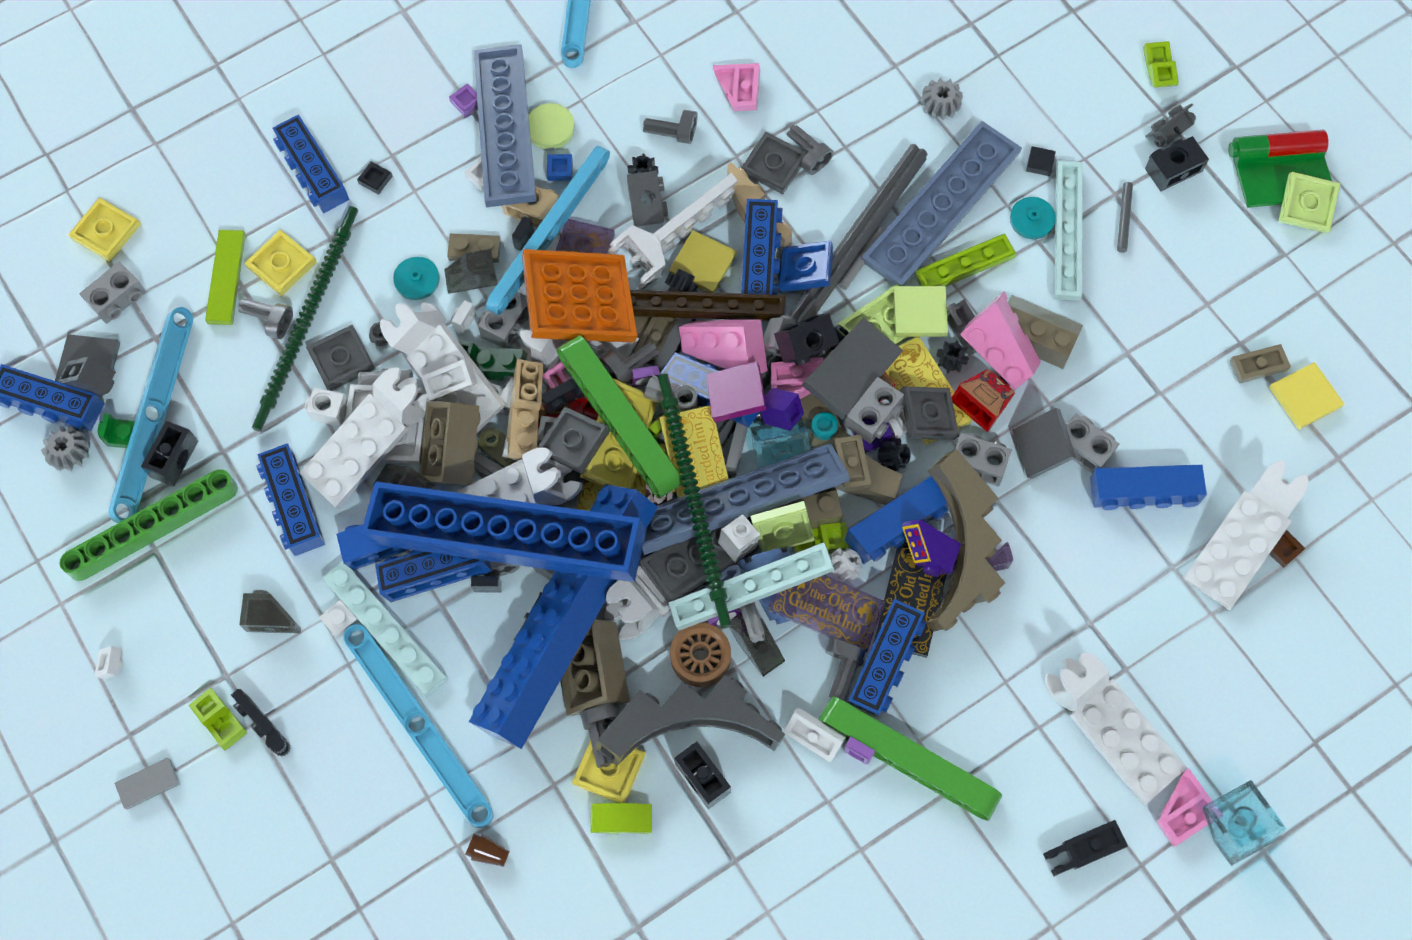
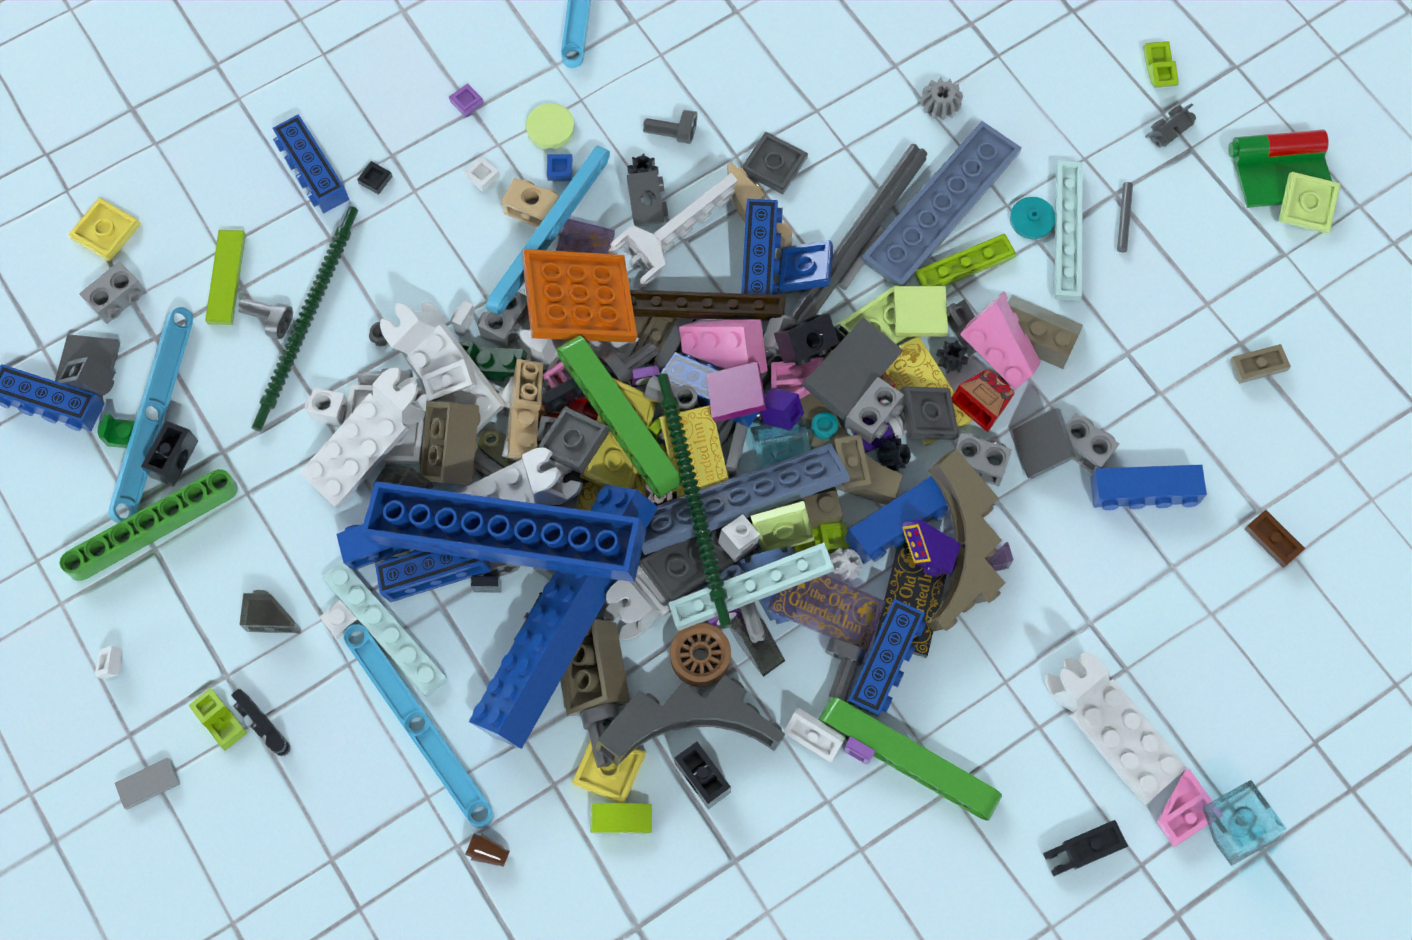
light grey gear [41,426,90,471] -> none
light yellow tile [244,229,317,297] -> none
blue brick [256,443,326,556] -> none
dark grey tile [306,324,375,391] -> none
teal piece [393,257,440,300] -> none
clear smoke slope [444,249,498,294] -> none
dark tan plate [447,233,501,263] -> none
sand blue plate [474,44,537,208] -> none
black tile [512,216,535,251] -> none
black gear [664,269,698,292] -> none
light yellow tile [669,230,737,293] -> none
bright pink wing [713,63,760,111] -> none
flat silver piece [786,125,834,175] -> none
black tile [1026,146,1056,176] -> none
black brick [1145,136,1209,192] -> none
white hinge [1183,461,1308,610] -> none
light yellow tile [1269,362,1345,430] -> none

